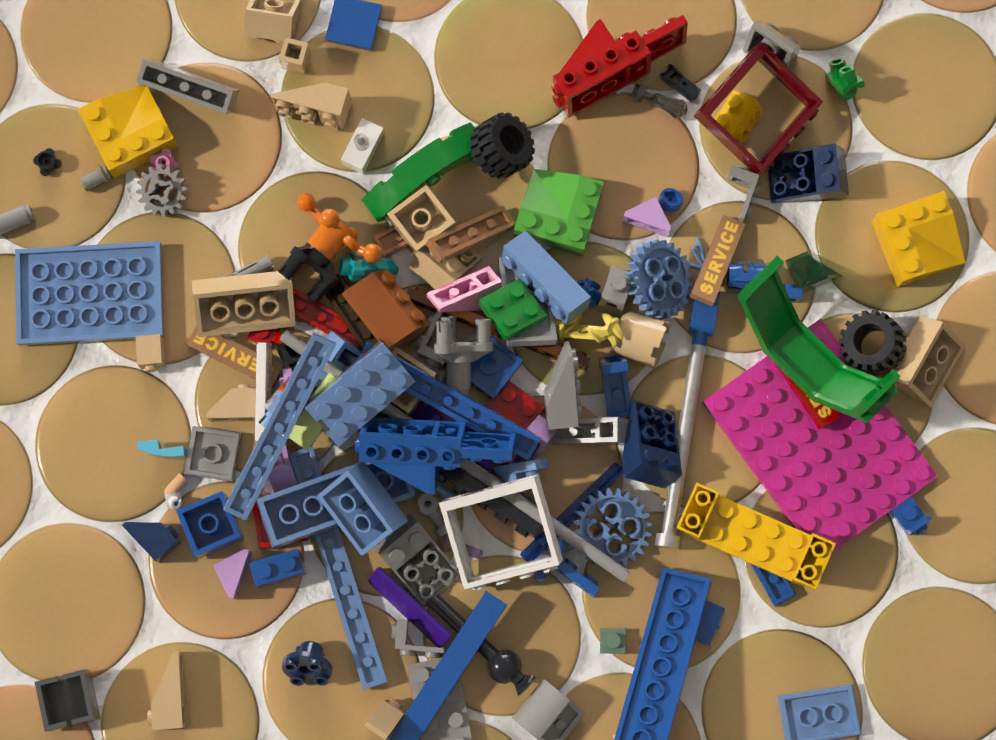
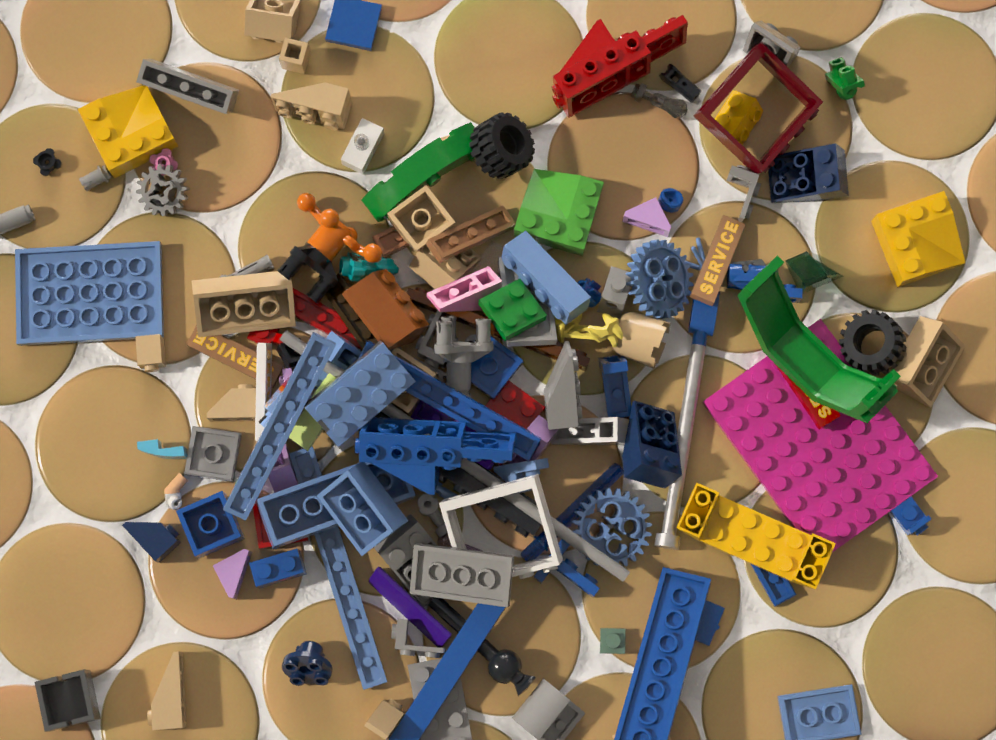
none -> light grey plate [410,543,514,607]

